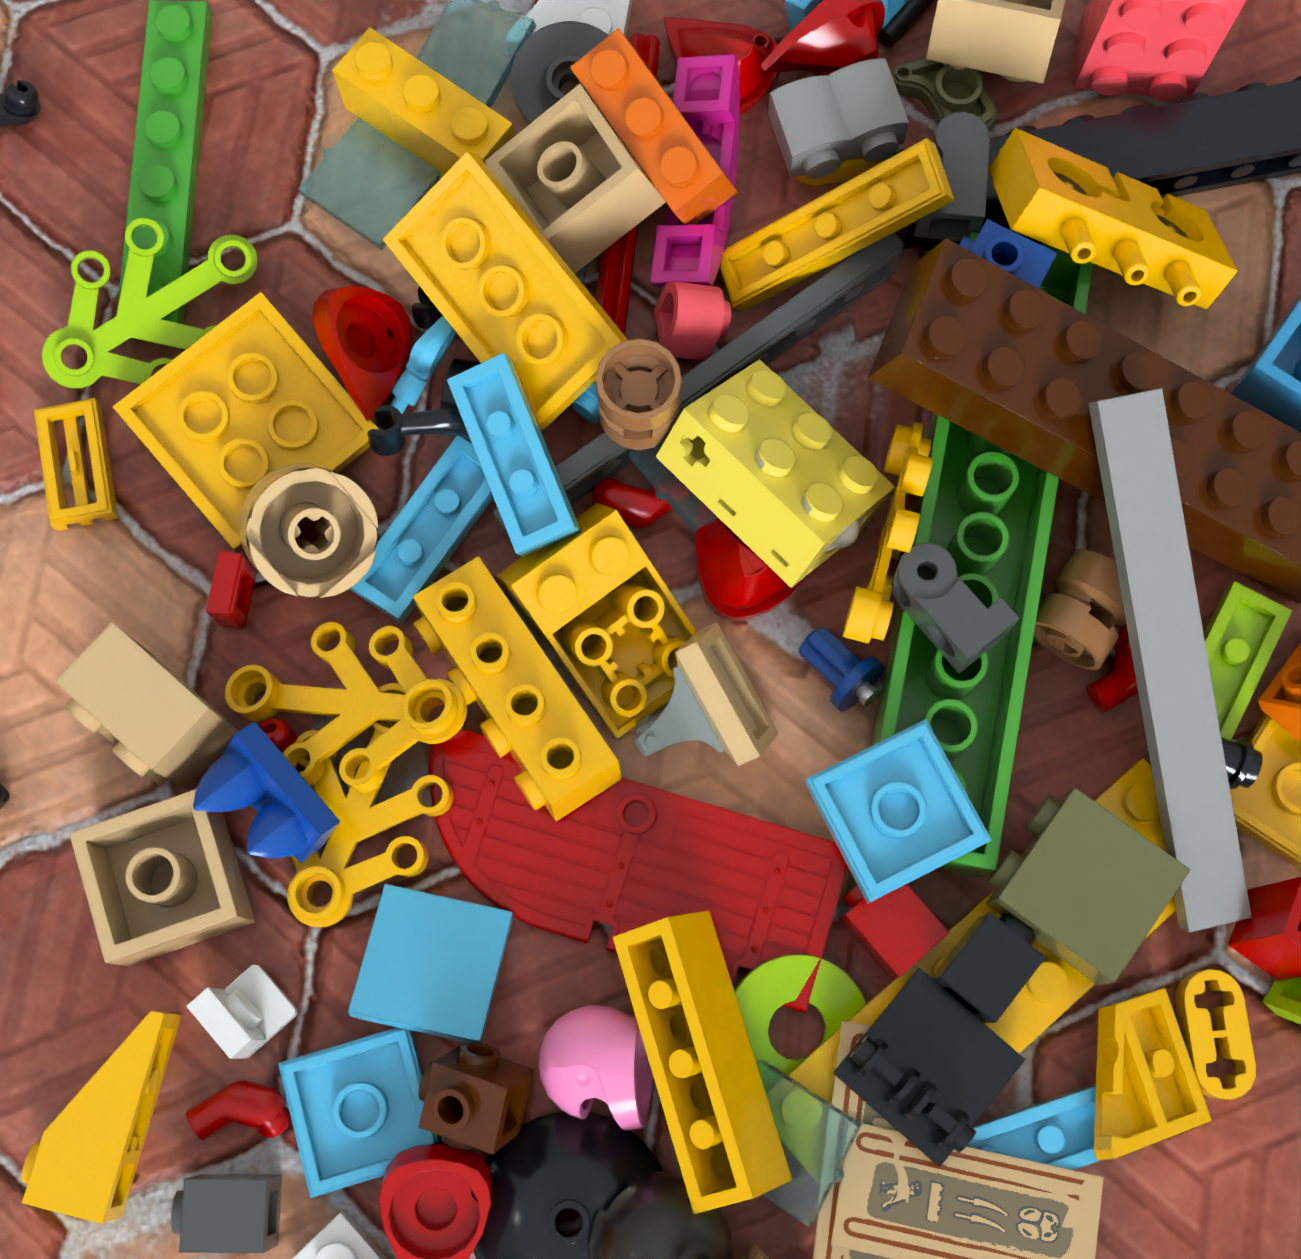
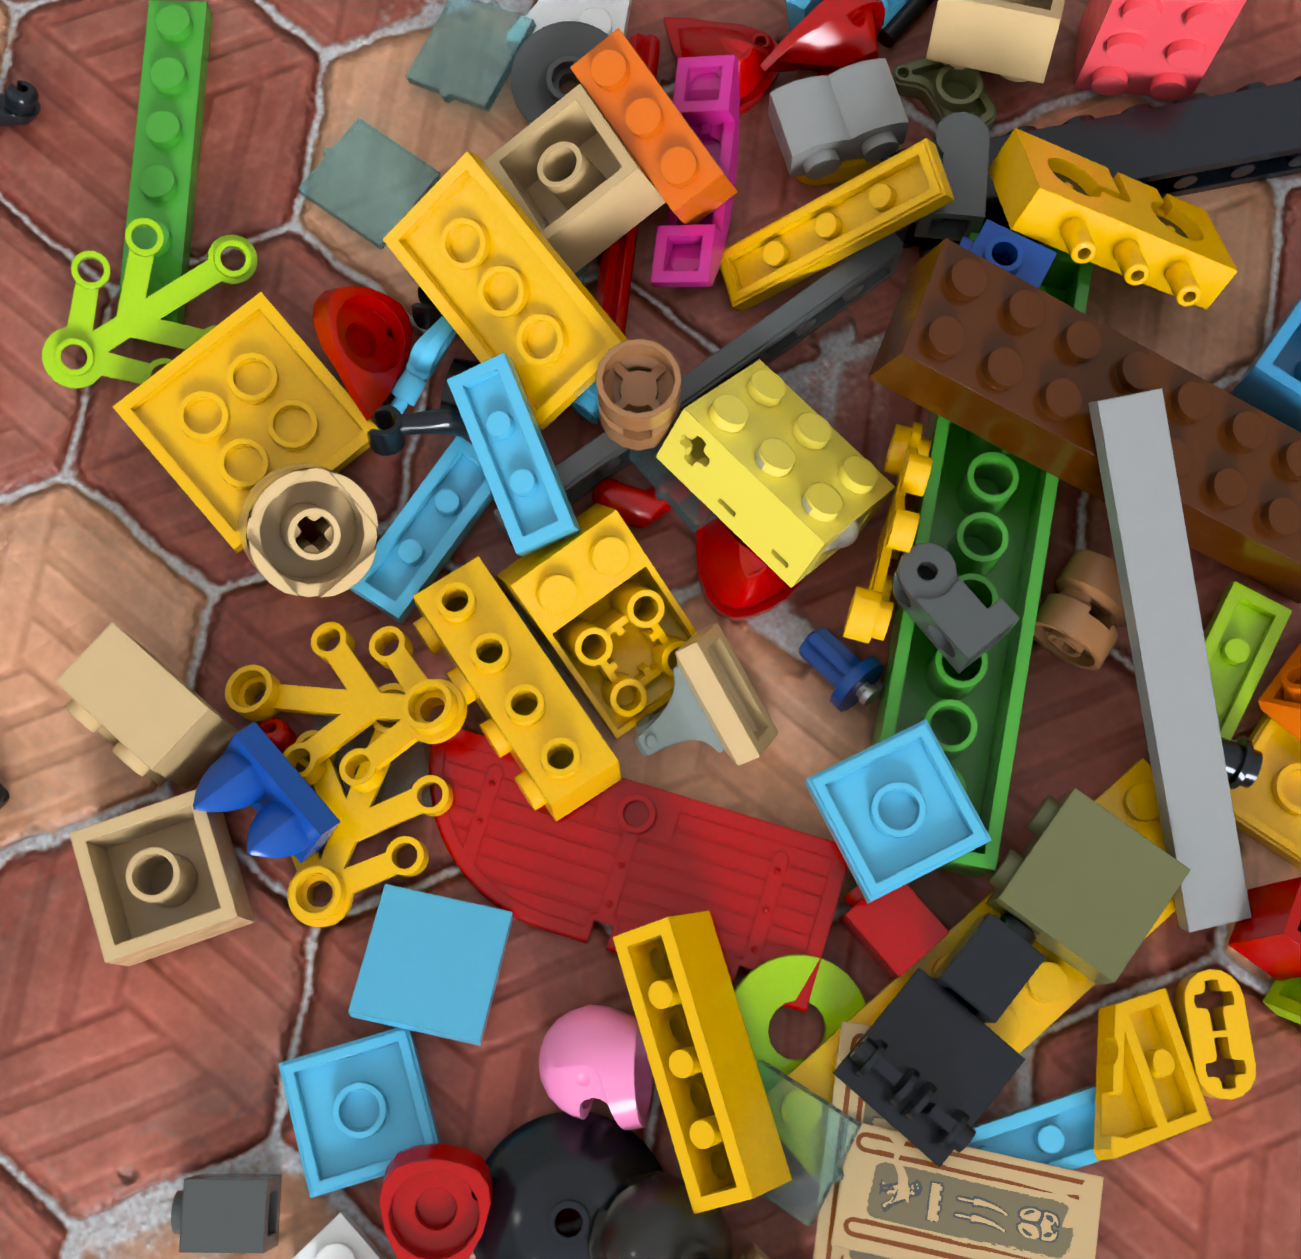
yellow slope [22,1011,182,1224] -> none
yellow tile [34,398,119,531] -> none
white bracket [186,965,298,1059] -> none
red arm [186,1080,291,1141] -> none
red tile [206,550,257,630] -> none
yellow brick [332,27,515,176] -> none
reddish brown brick [418,1042,534,1154] -> none
coral plate [654,281,731,361] -> none
red arm [1086,625,1138,713] -> none

